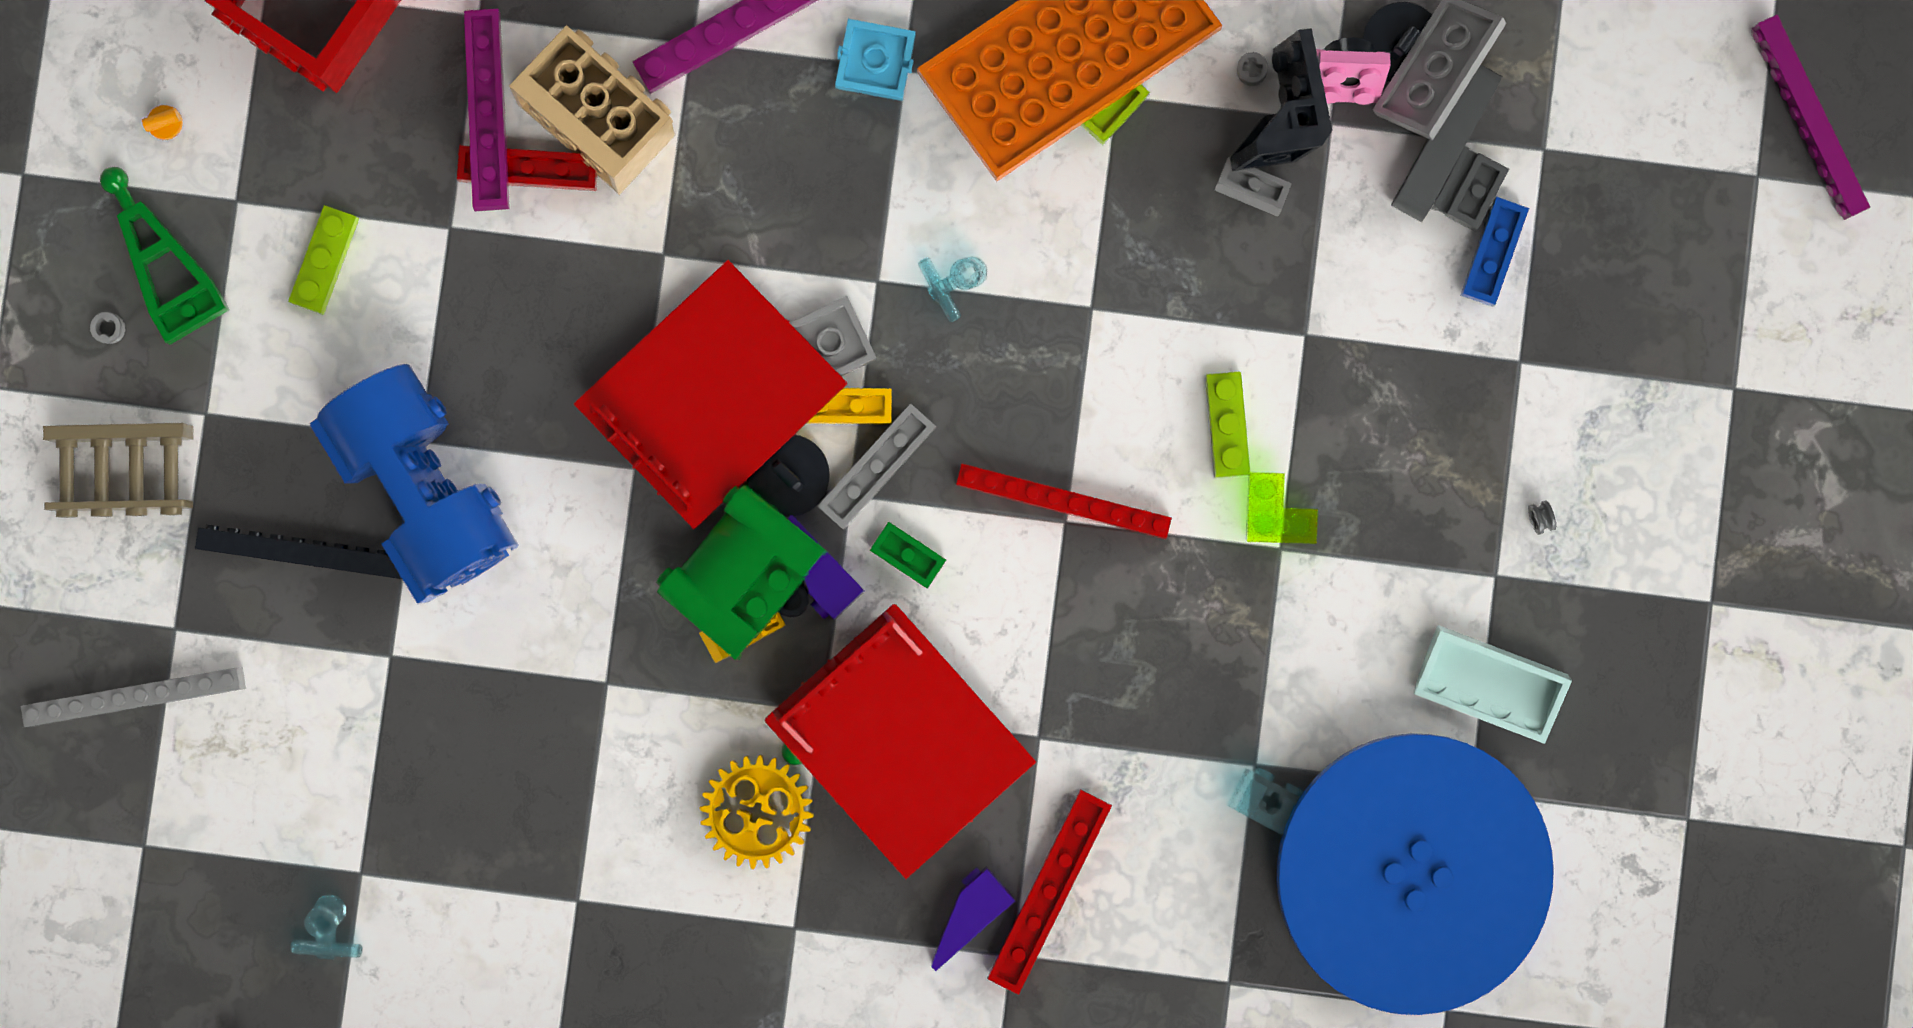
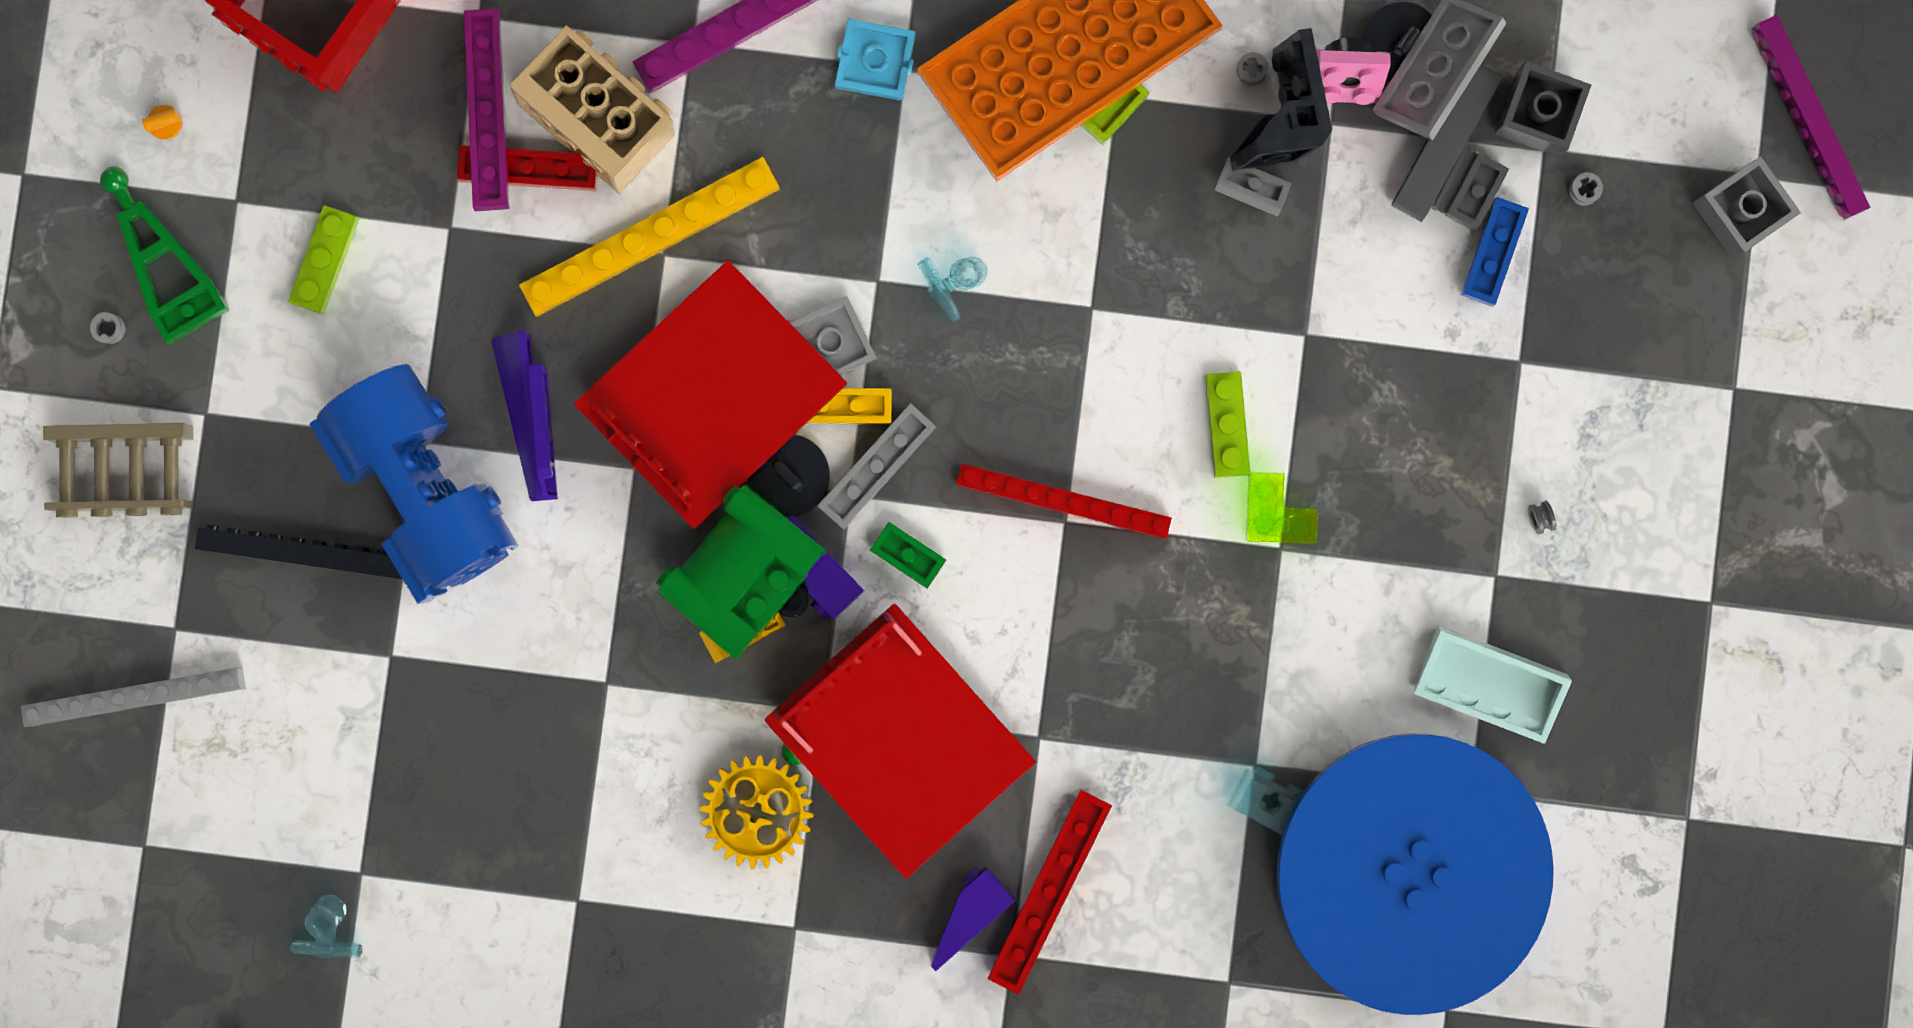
none -> dark purple wedge [491,331,558,502]
none -> yellow plate [519,157,780,317]
none -> dark grey brick [1494,61,1592,157]
none -> light grey bush [1568,172,1603,206]
none -> light grey brick [1692,156,1801,259]

